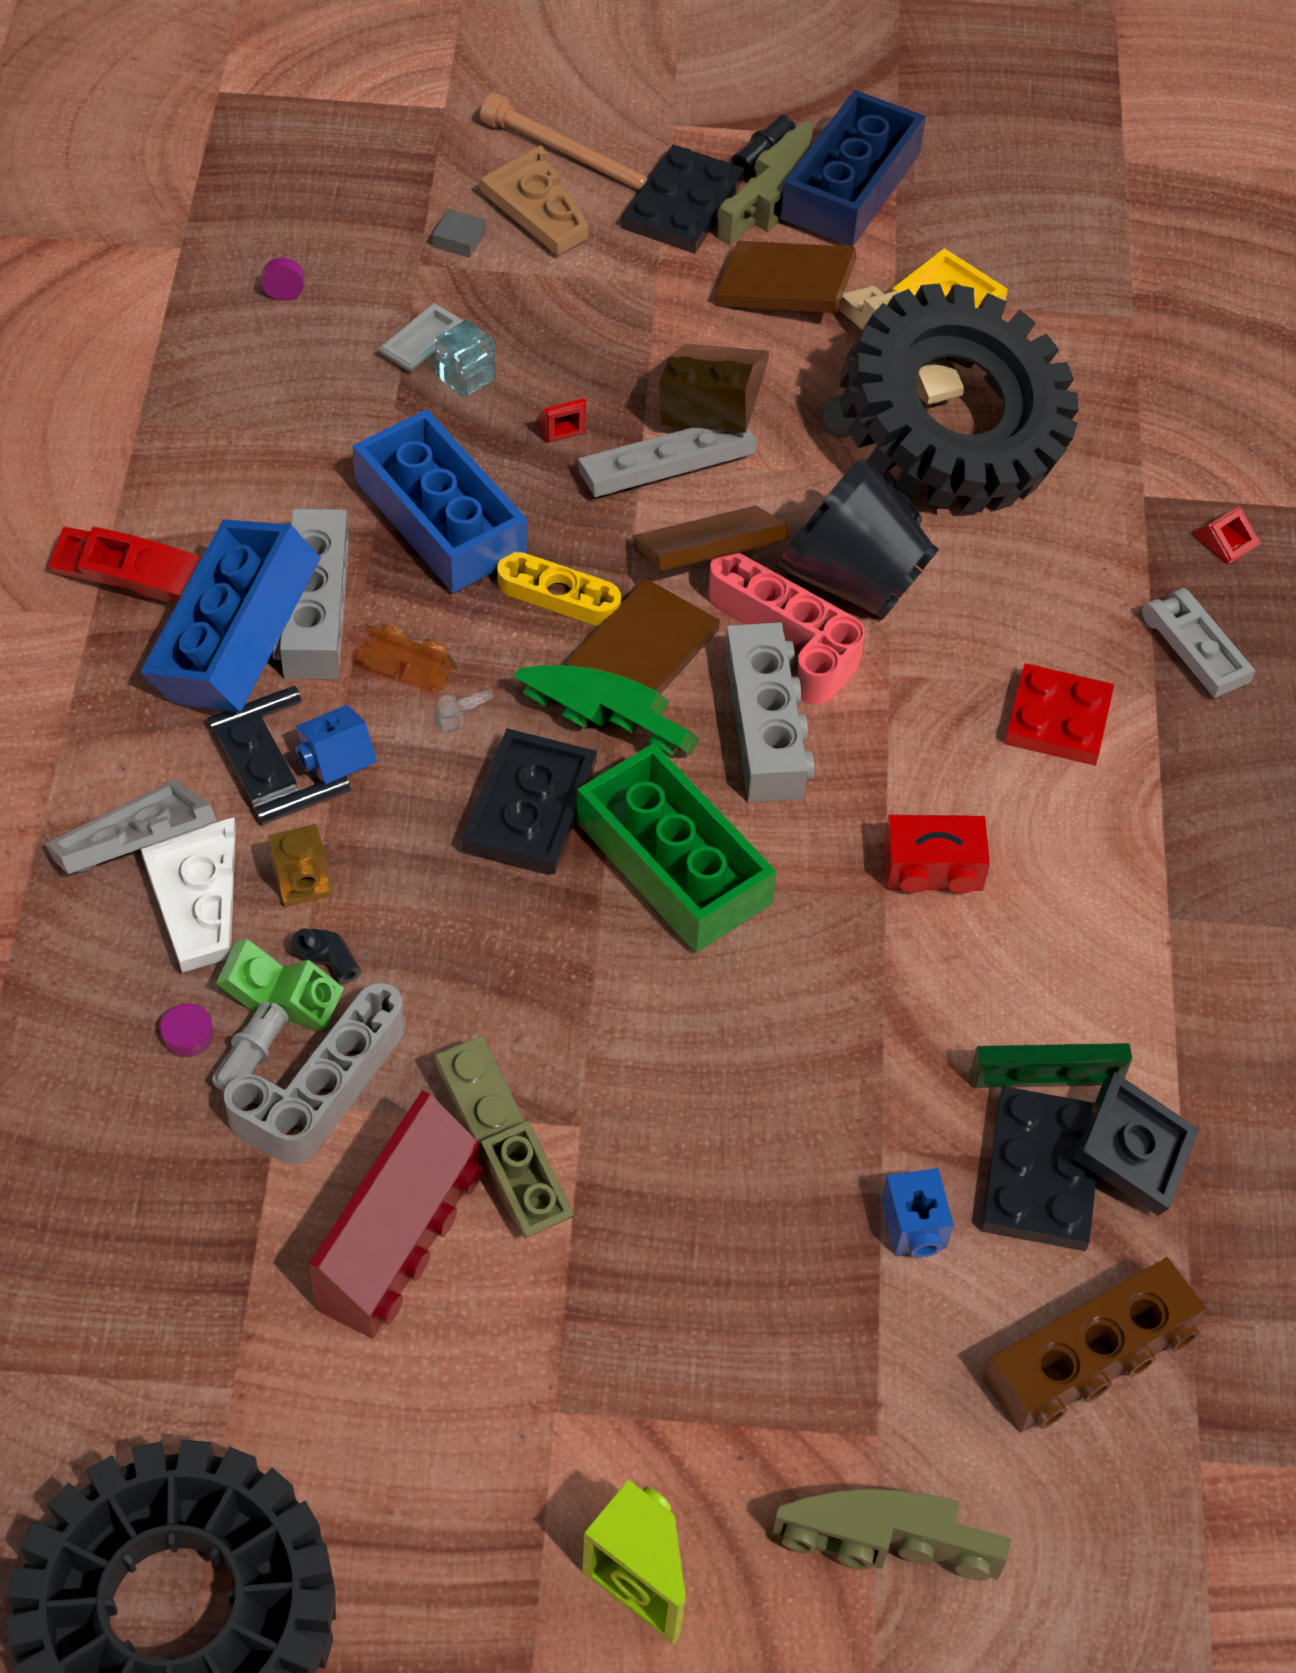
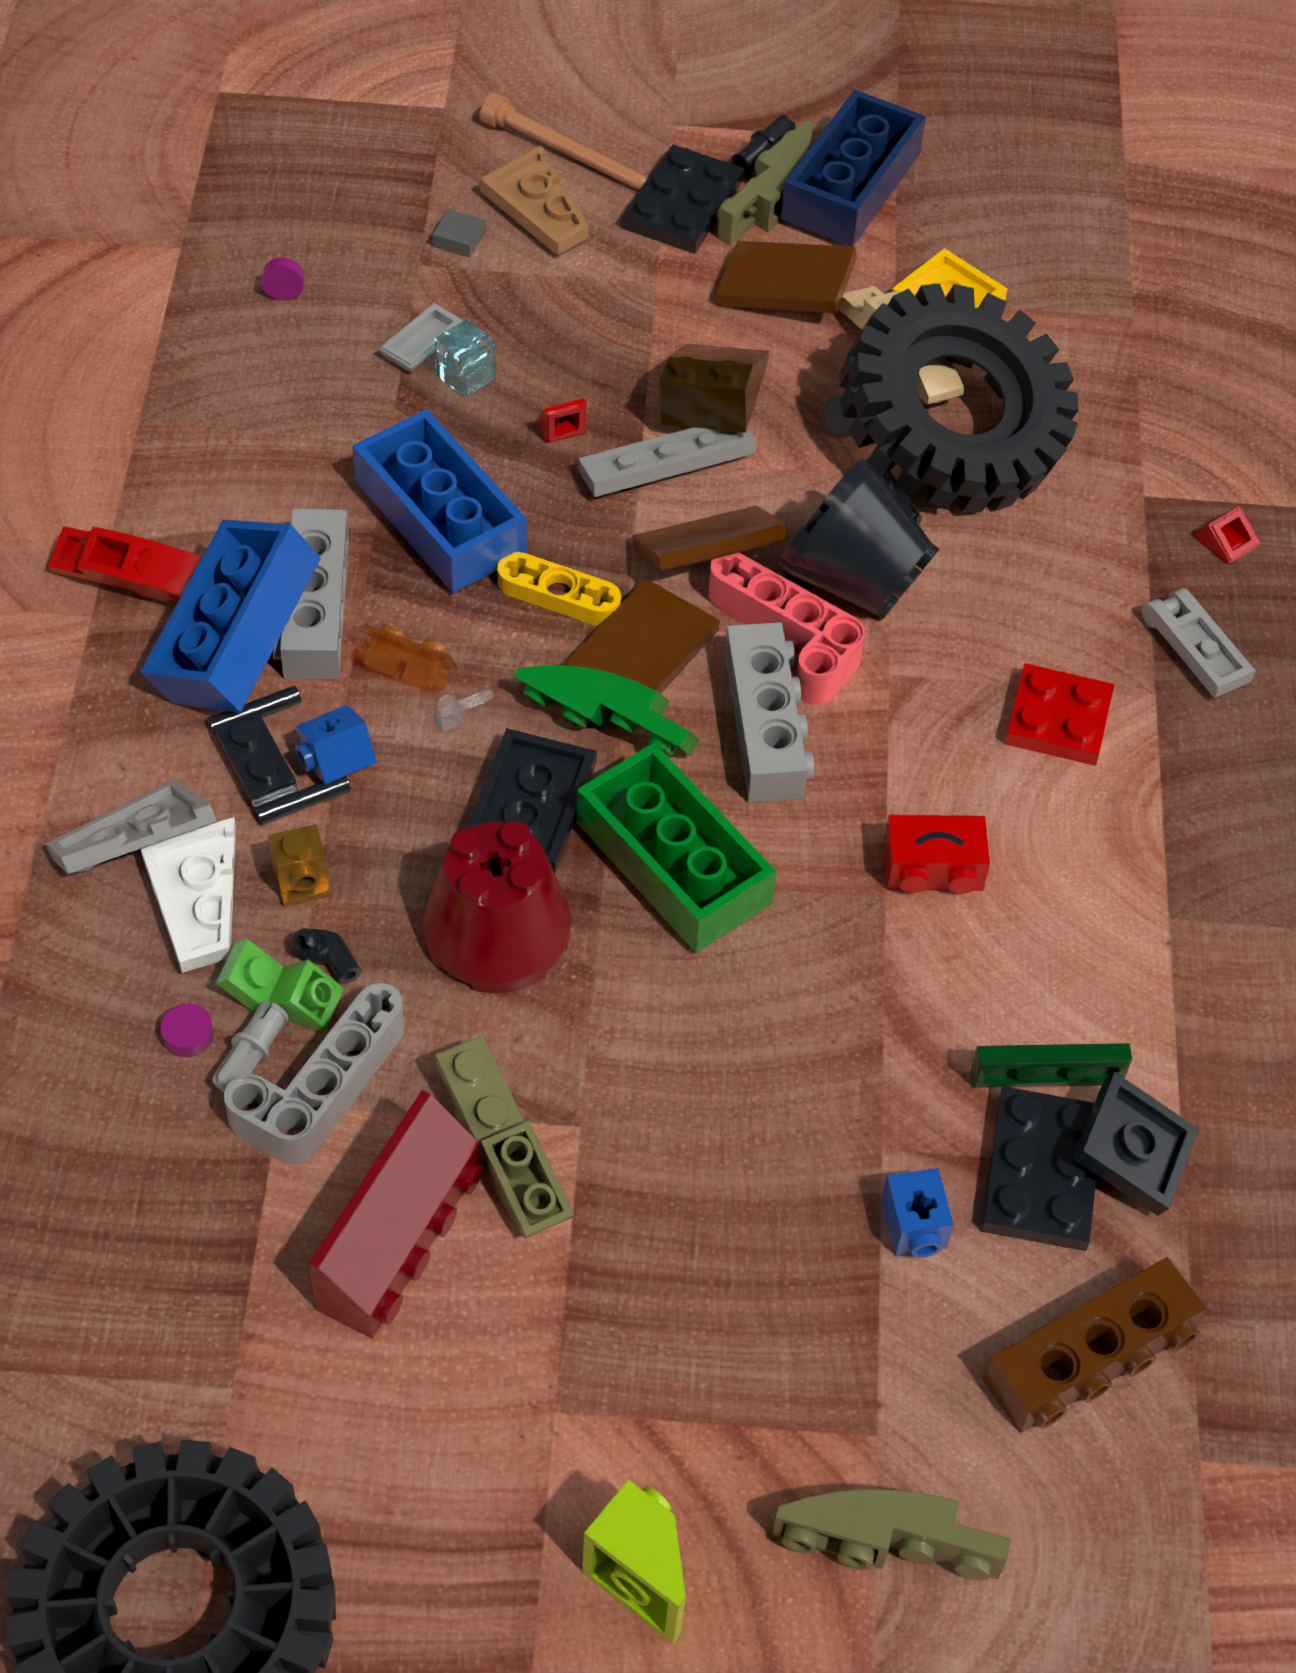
none -> dark red cone [422,821,571,993]

